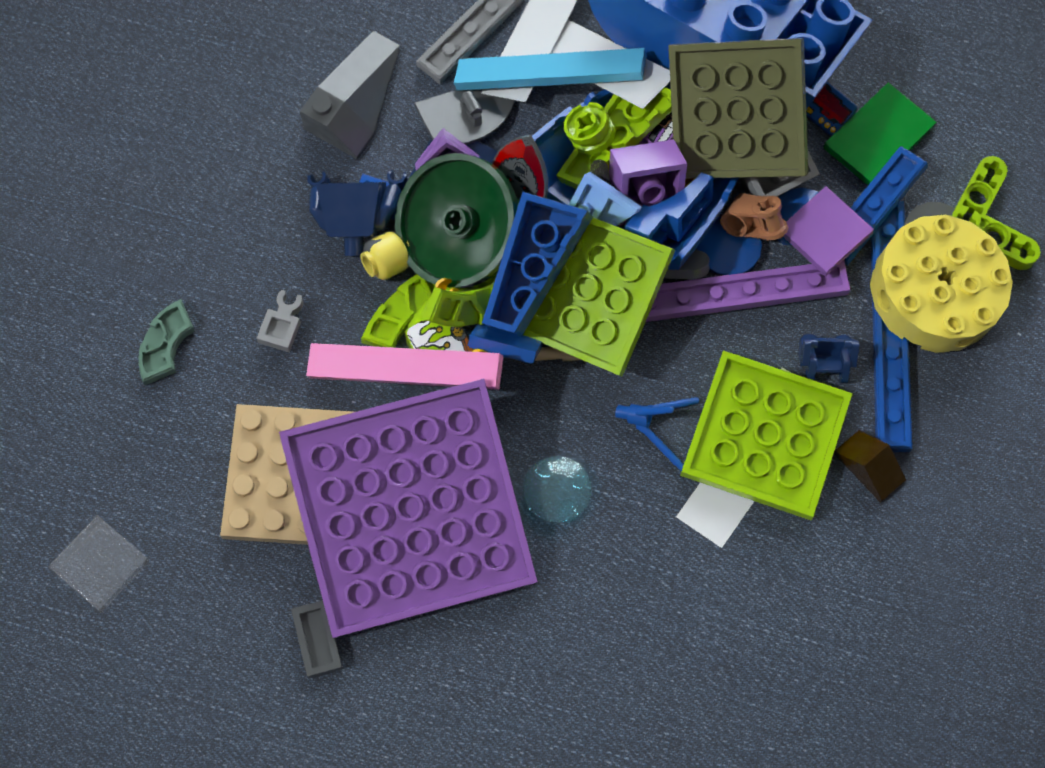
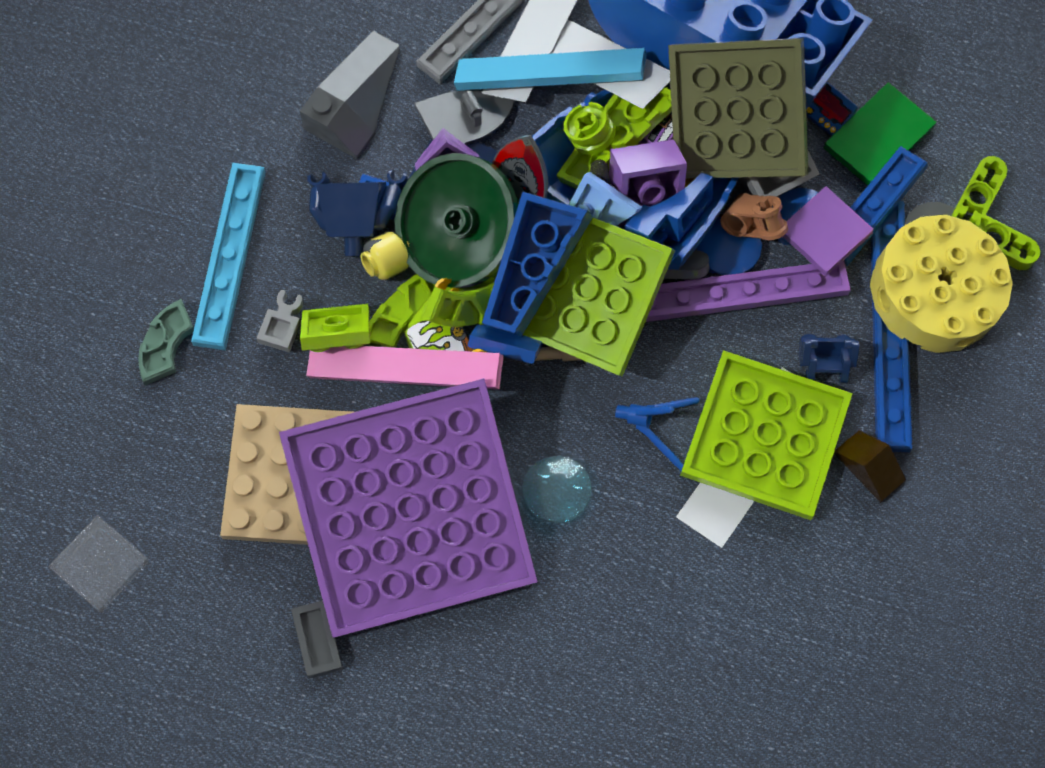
none -> medium azure tile [191,163,266,350]
none -> lime plate [300,304,370,352]

